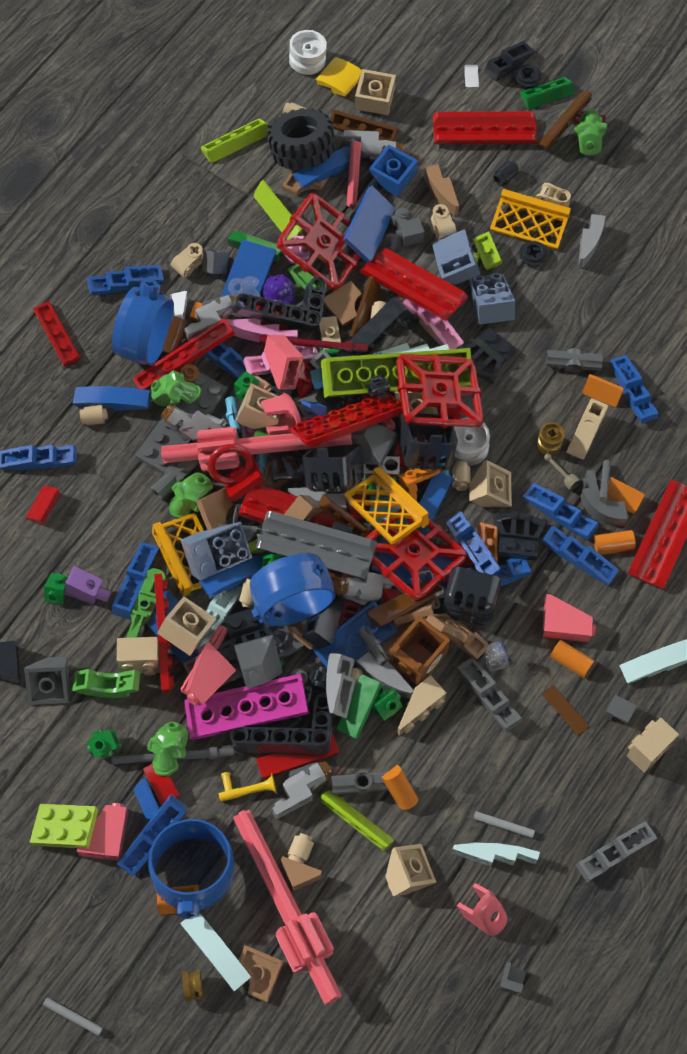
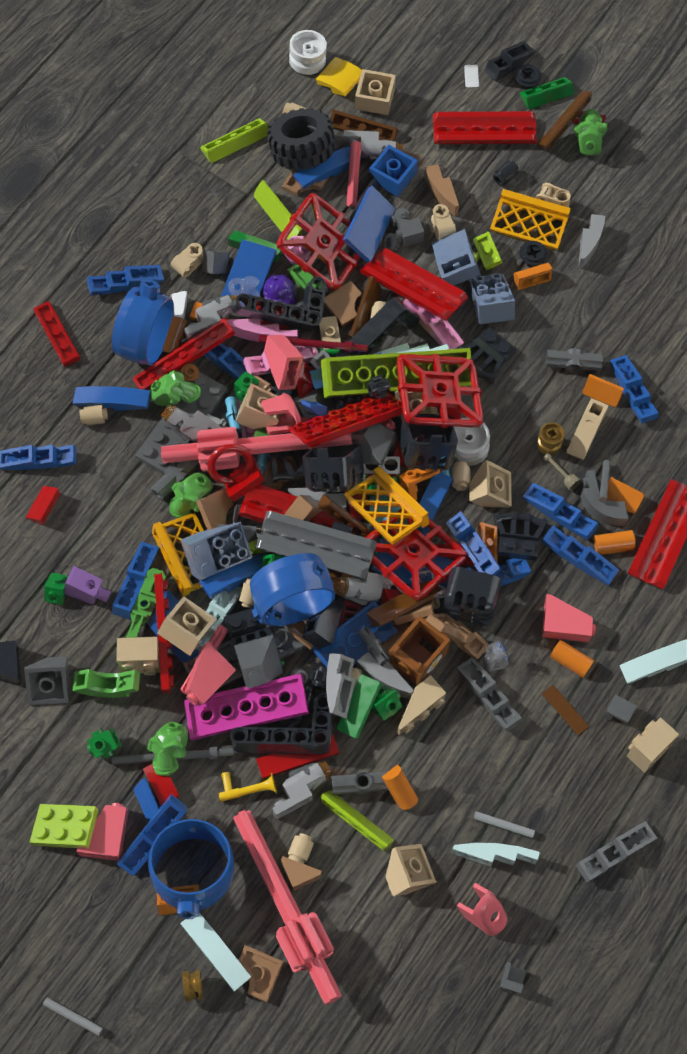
none -> orange brick [514,263,552,290]

